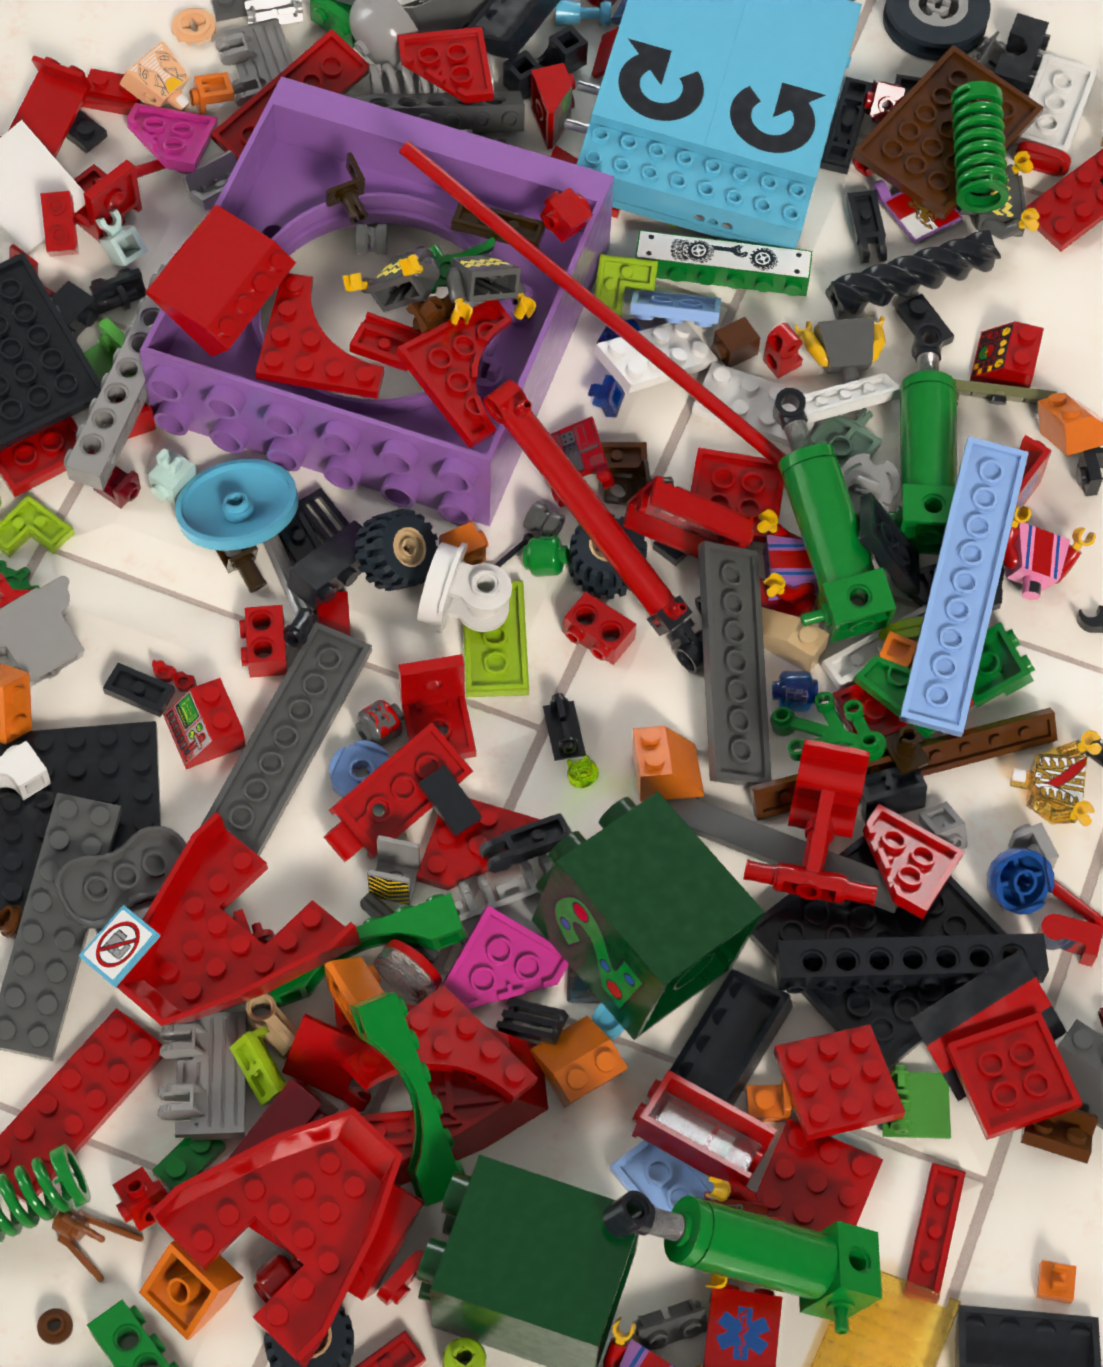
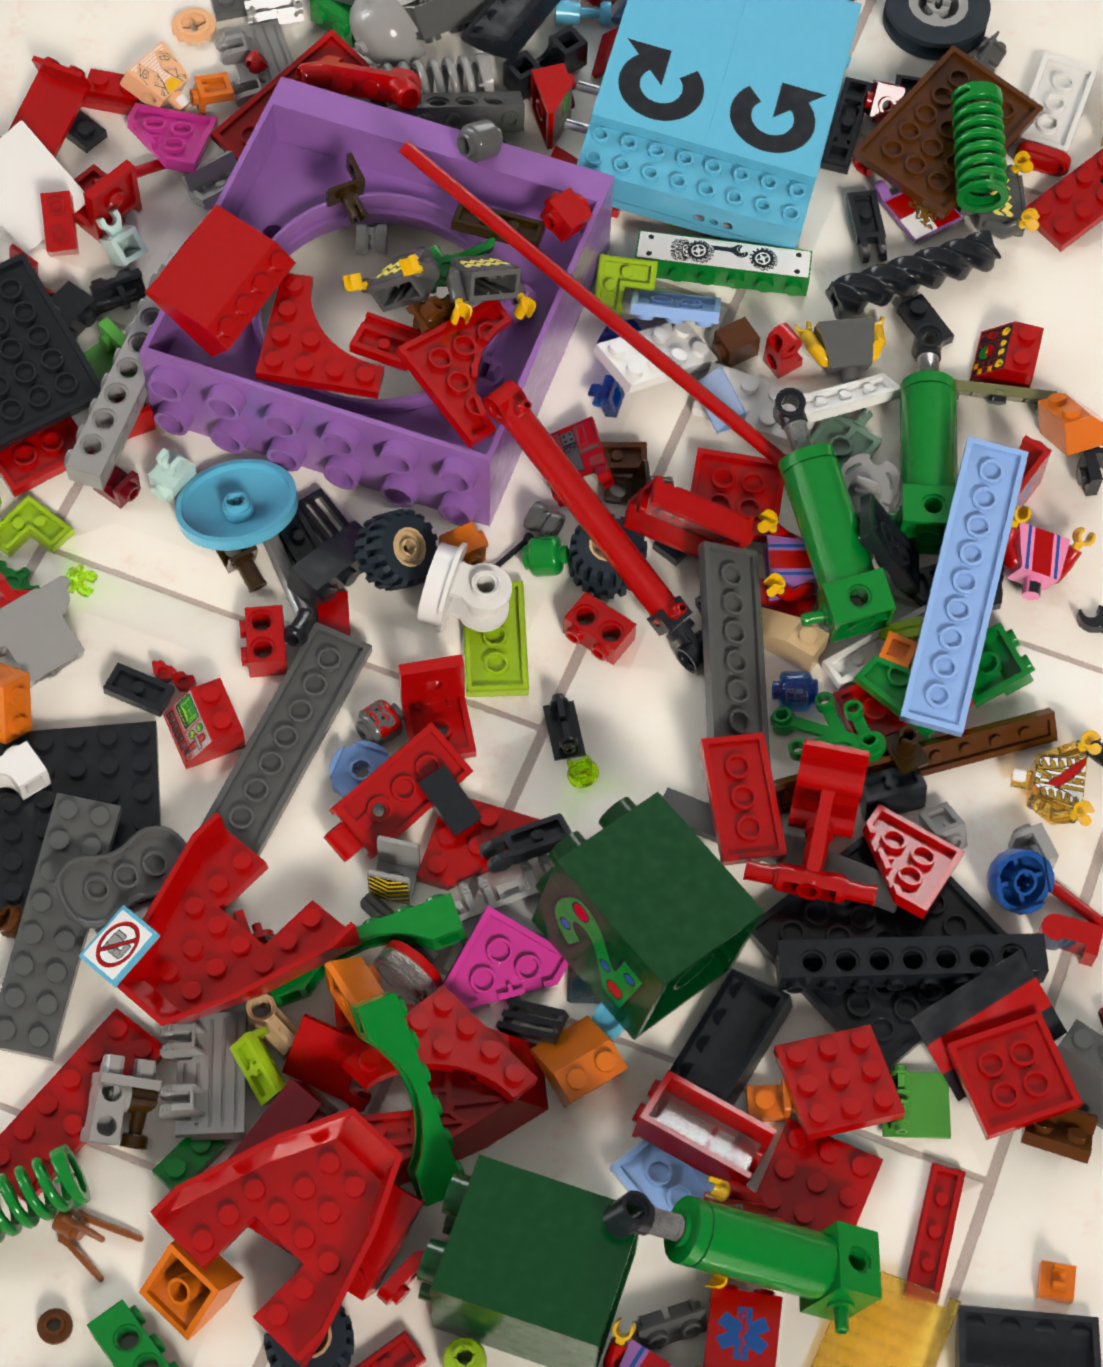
red brick [112,1167,168,1232] -> none
red head [253,1254,303,1303] -> none
red plate [397,27,494,103] -> none
orange slope [632,726,704,802] -> none
black arch [994,13,1051,93] -> none
none -> clear neon green plate [66,563,98,597]
none -> light grey hips [79,1054,162,1150]
none -> red hinge [245,49,270,74]
none -> red plate [296,55,422,111]
none -> dark grey head [457,119,503,162]
none -> medium blue slope [698,367,746,434]
none -> red plate [699,732,788,866]

